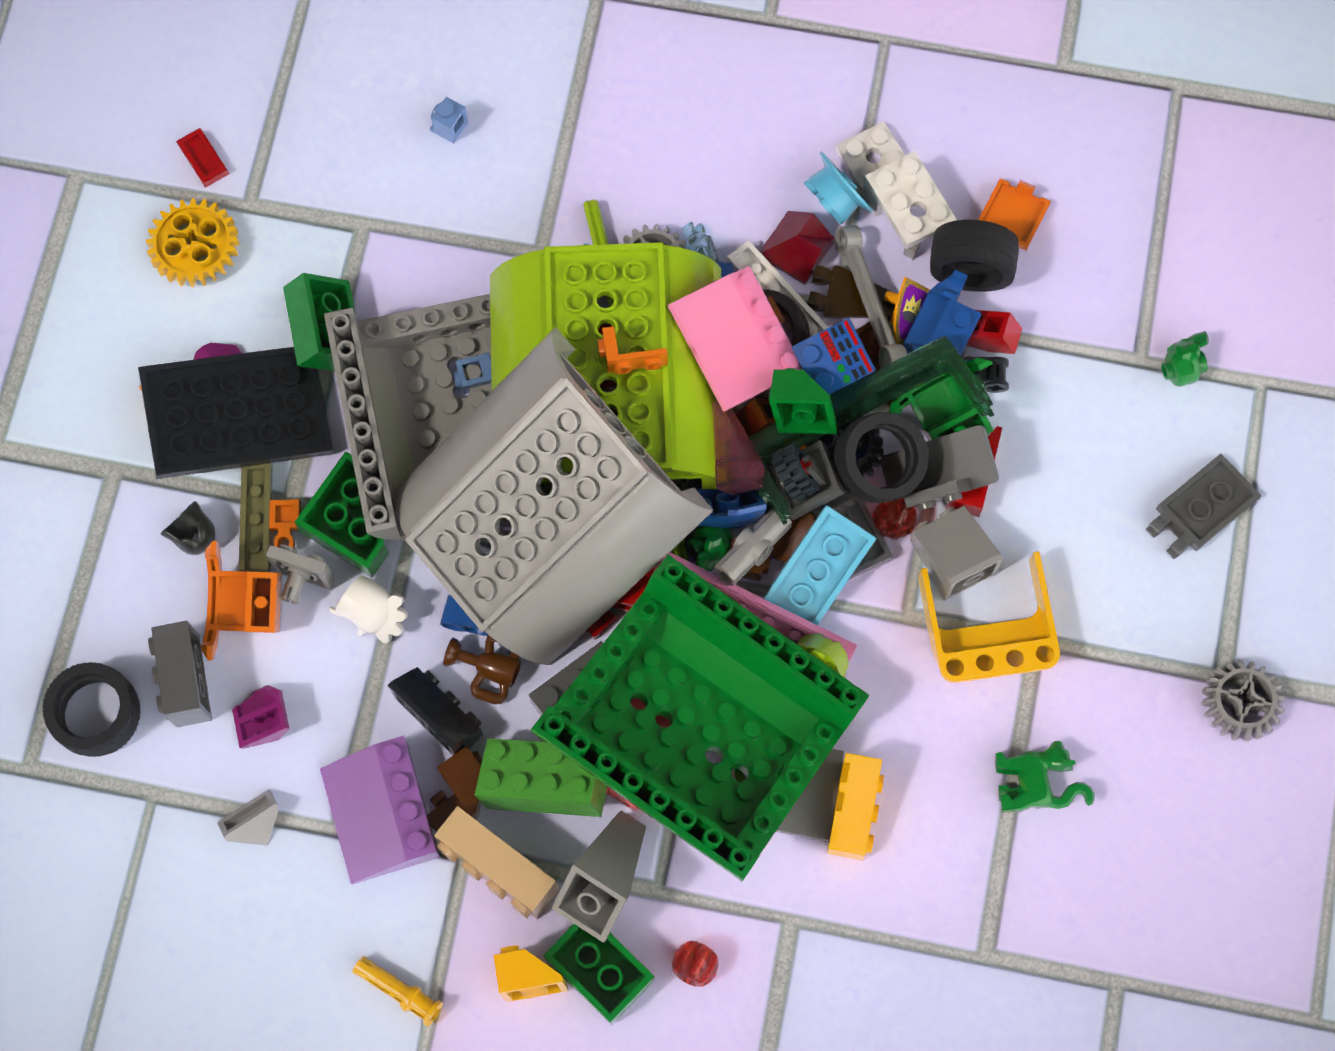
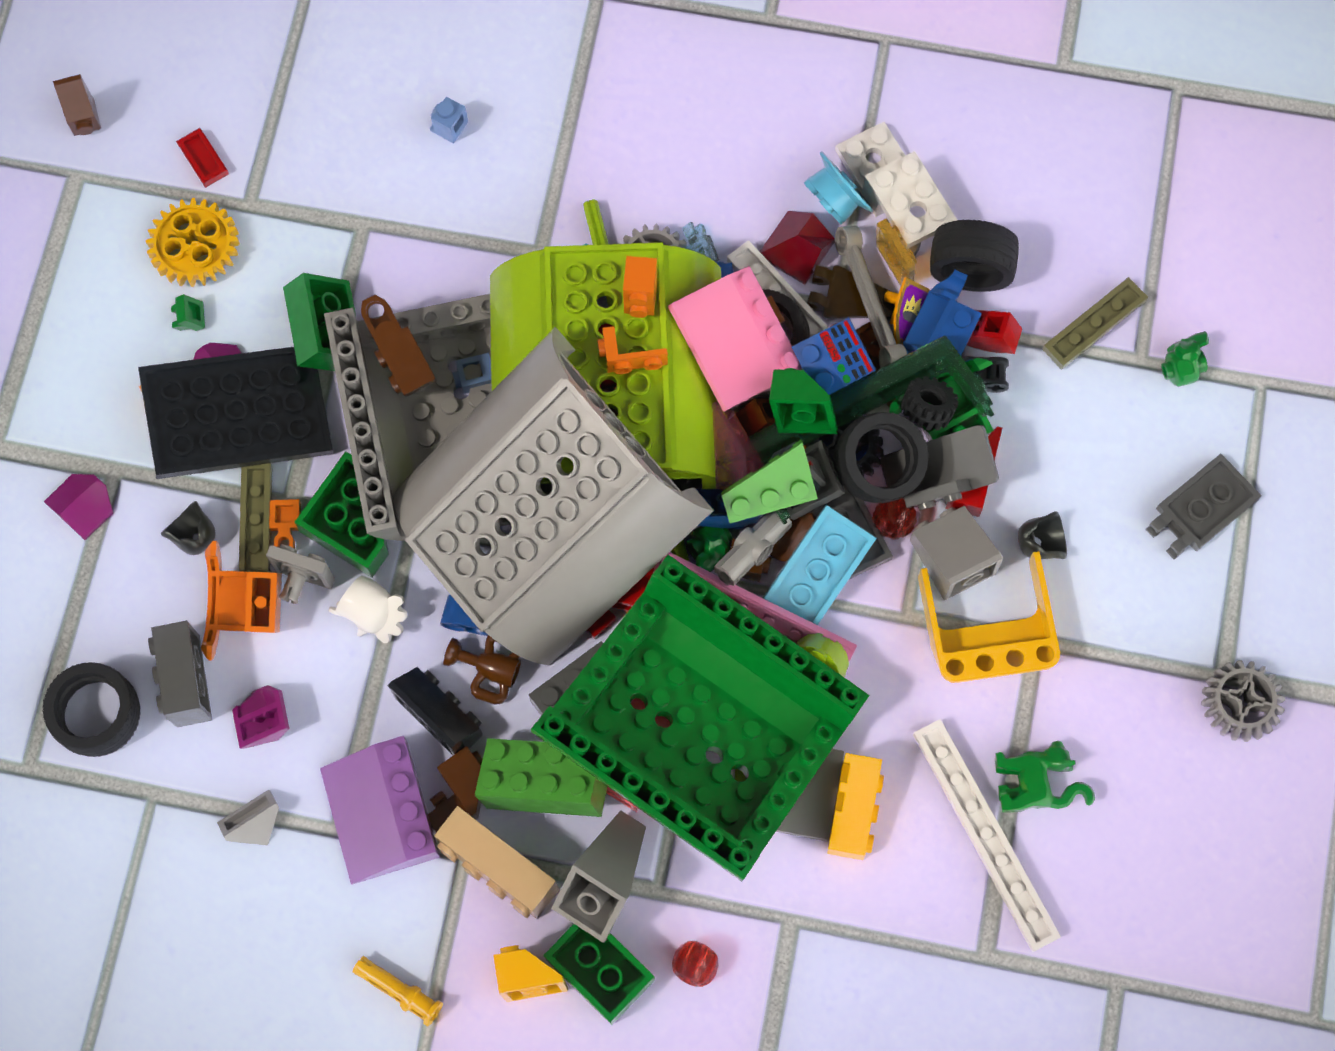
orange piece [978,178,1051,251] -> none
none -> magenta slope [44,474,113,540]
none -> reddish brown slope [53,74,101,136]
none -> green tile [171,294,205,331]
none -> reddish brown brick [361,295,437,397]
none -> orange brick [623,256,657,318]
none -> bright green wing [721,440,818,524]
none -> clear yellow plate [876,218,917,287]
none -> black tyre [901,376,959,430]
none -> white plate [913,719,1061,953]
none -> pearl dark grey hair [1018,511,1067,559]
none -> olive plate [1042,277,1148,370]

